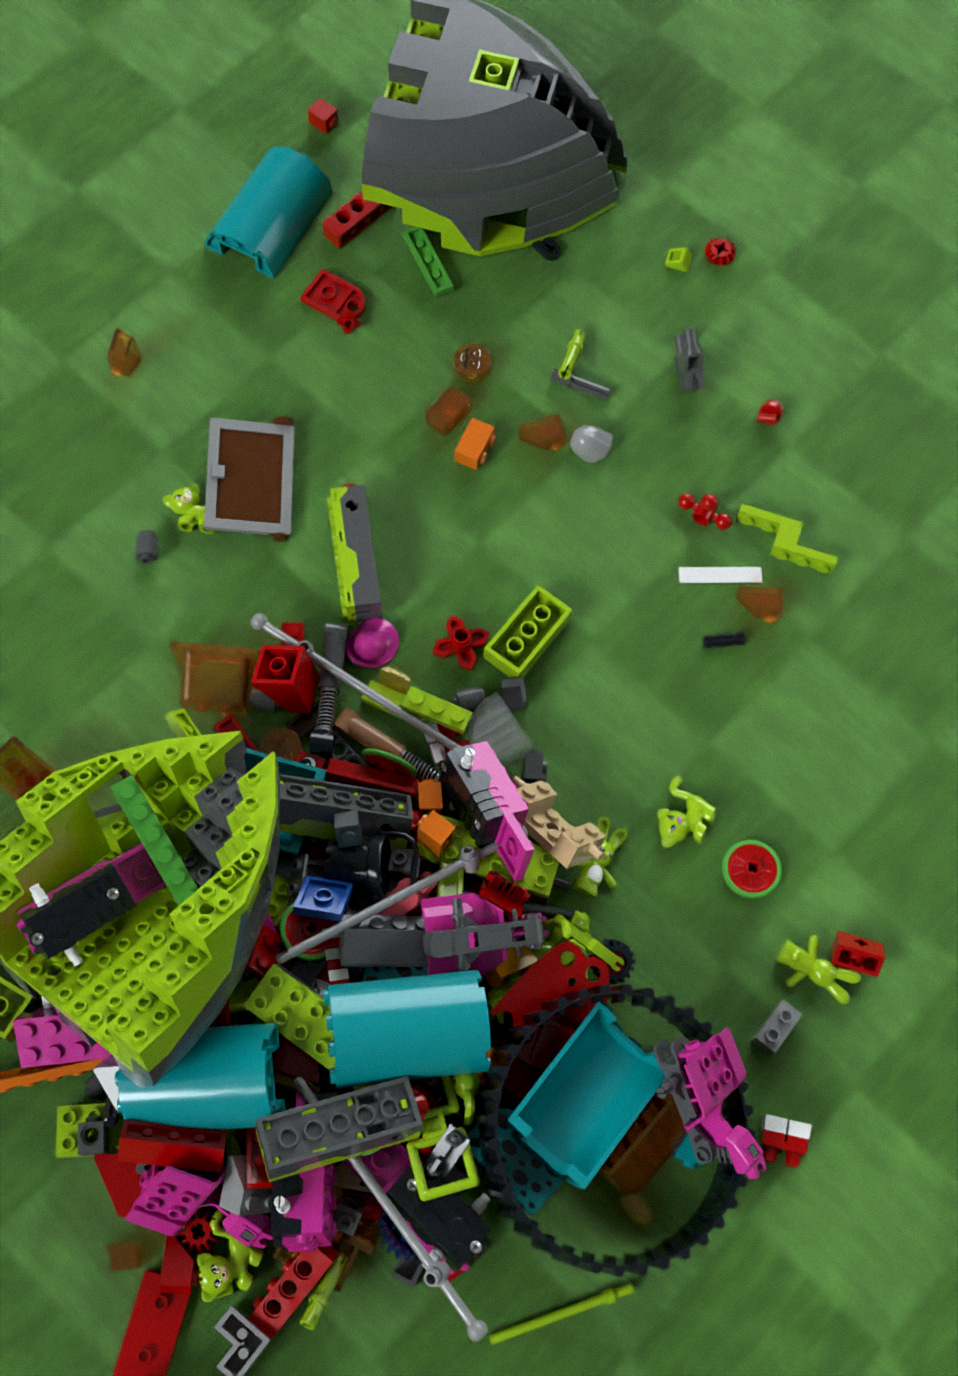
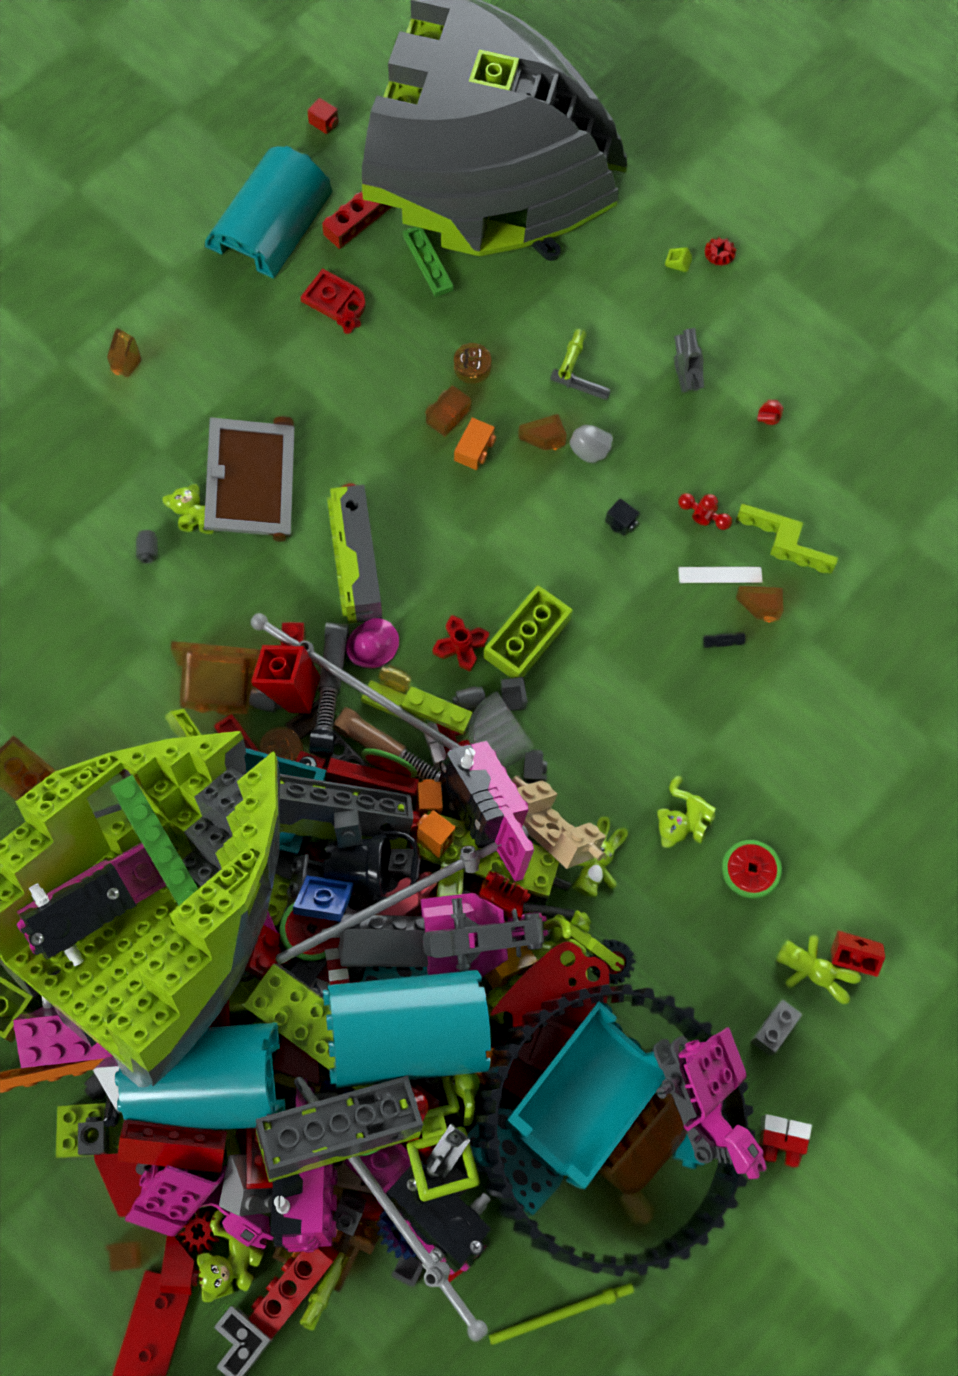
none -> black brick [605,498,640,537]

